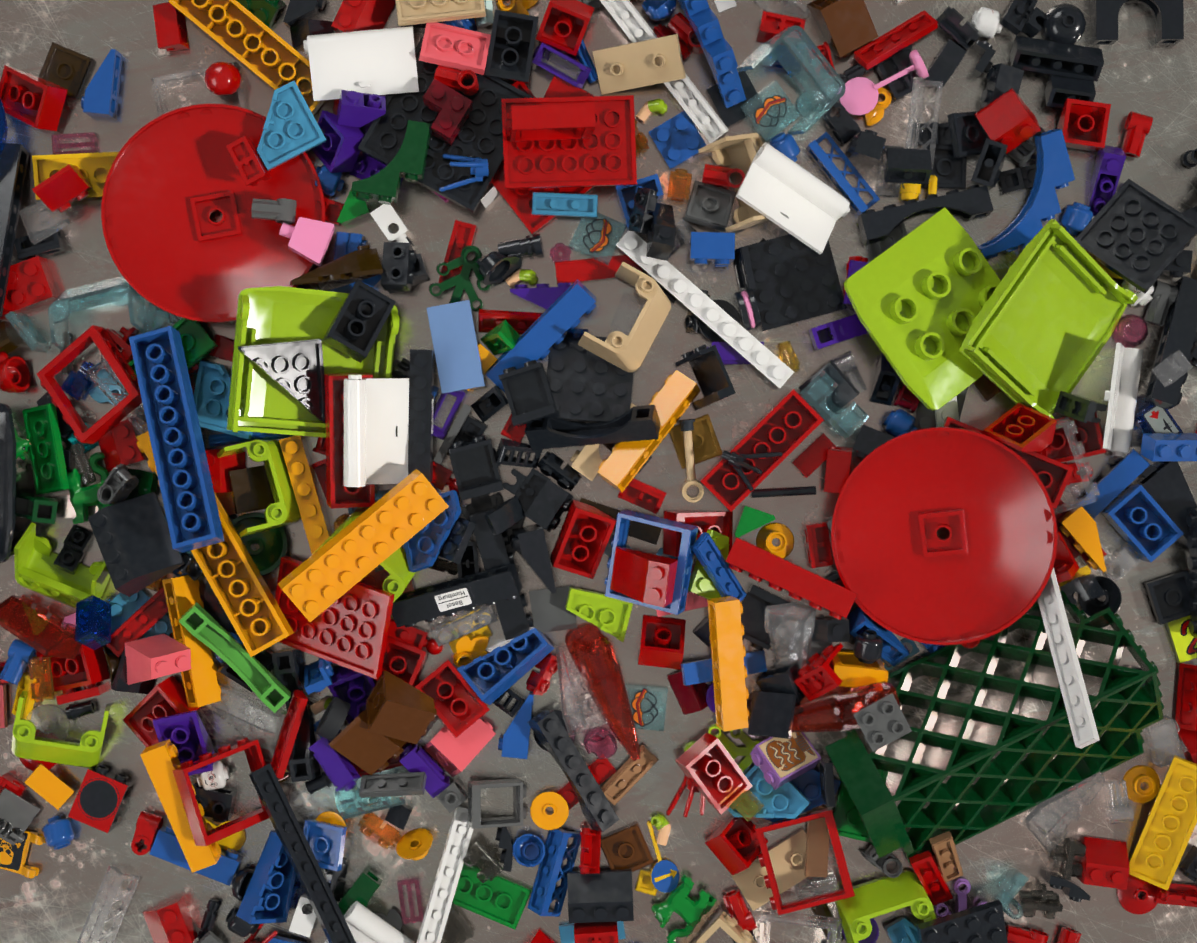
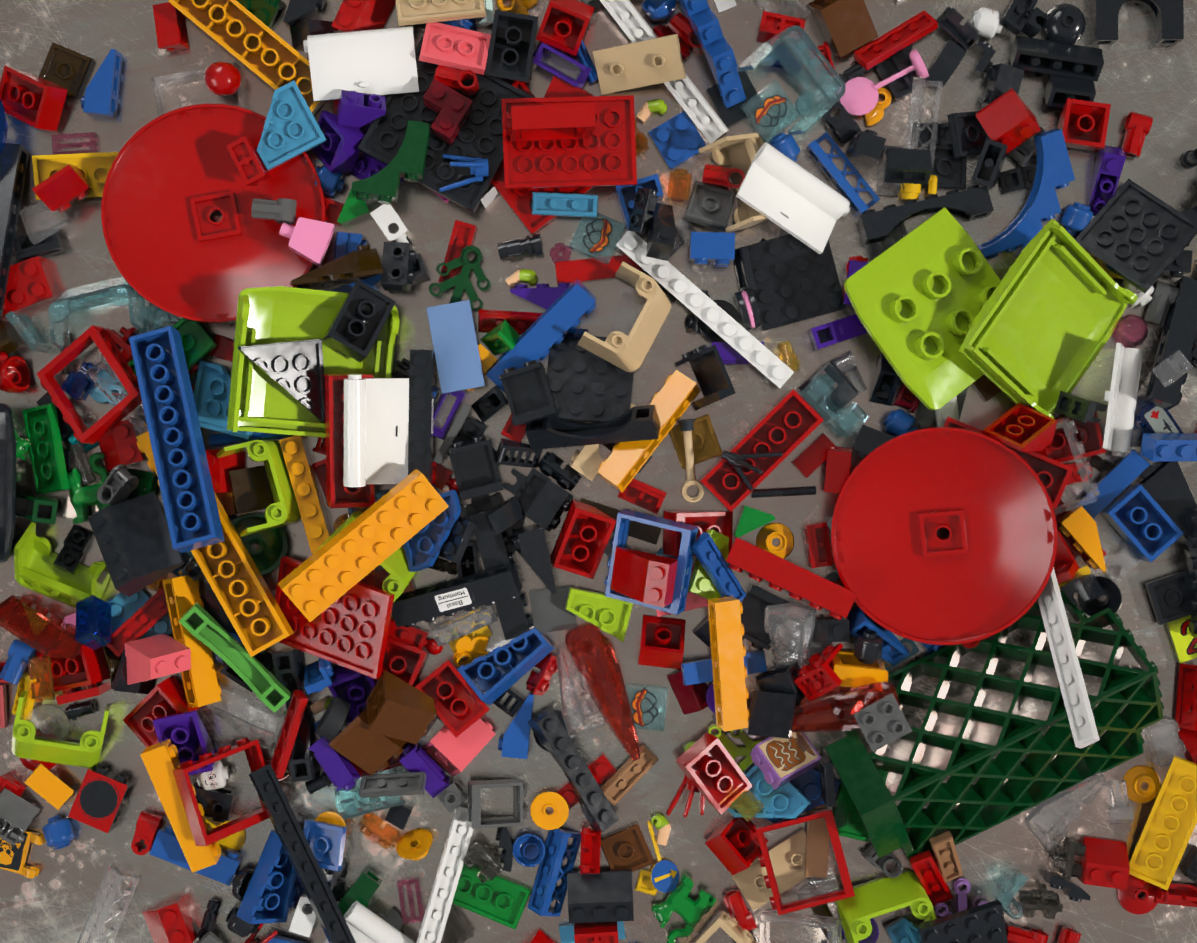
black piece [477,251,522,285] -> none
clear pink hair [583,727,618,759] -> none
none -> clear smoke axle [1088,455,1116,474]

